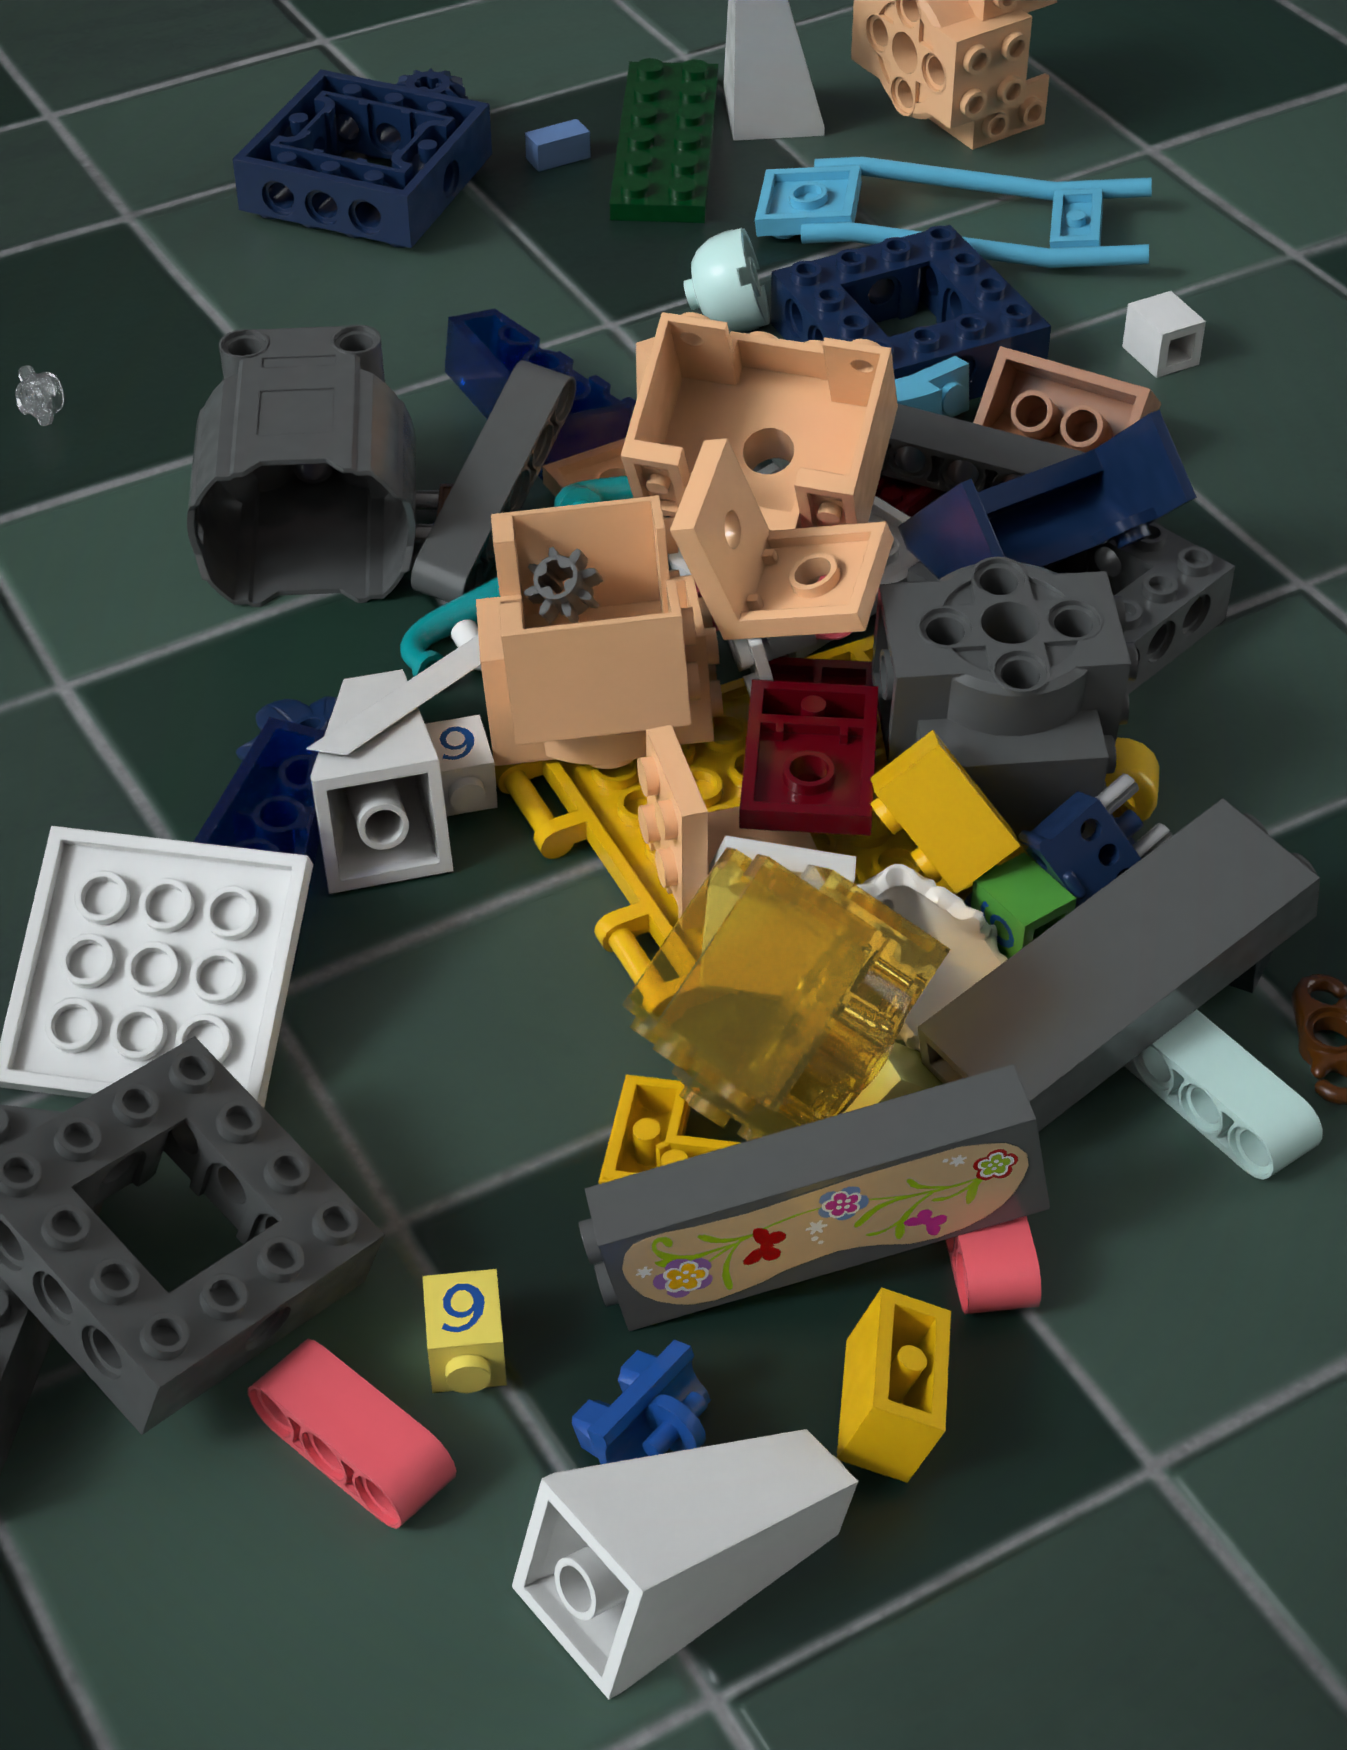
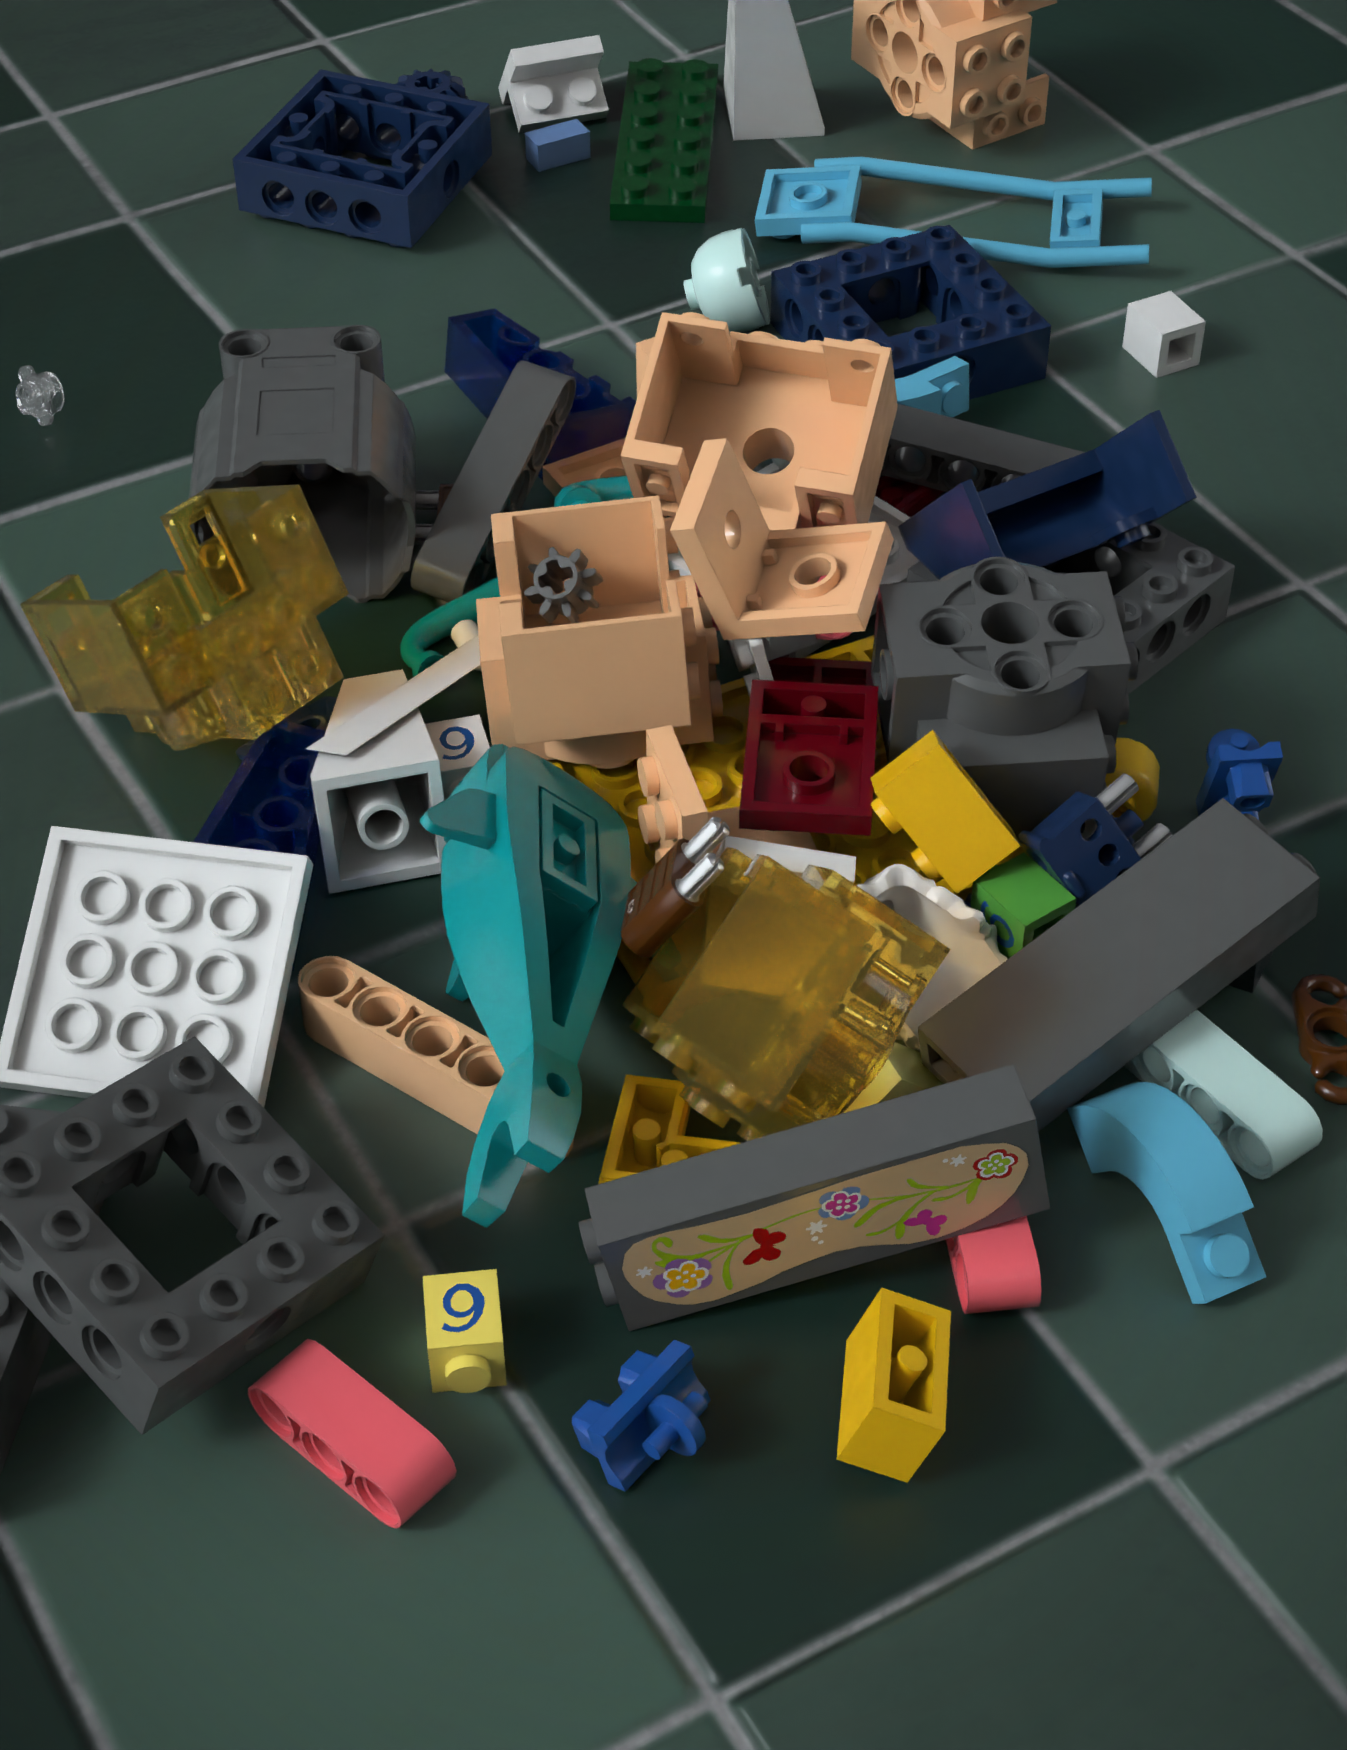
white slope [512,1429,858,1700] -> none
nougat slope [973,346,1161,452] -> none
none -> clear yellow piece [20,484,349,751]
none -> light nougat beam [298,956,574,1163]
none -> teal animal [420,744,681,1228]
none -> white bracket [498,35,609,133]
none -> reddish brown piece [621,817,730,958]
none -> medium azure arch [1067,1082,1266,1304]
none -> blue hips [1196,728,1283,820]

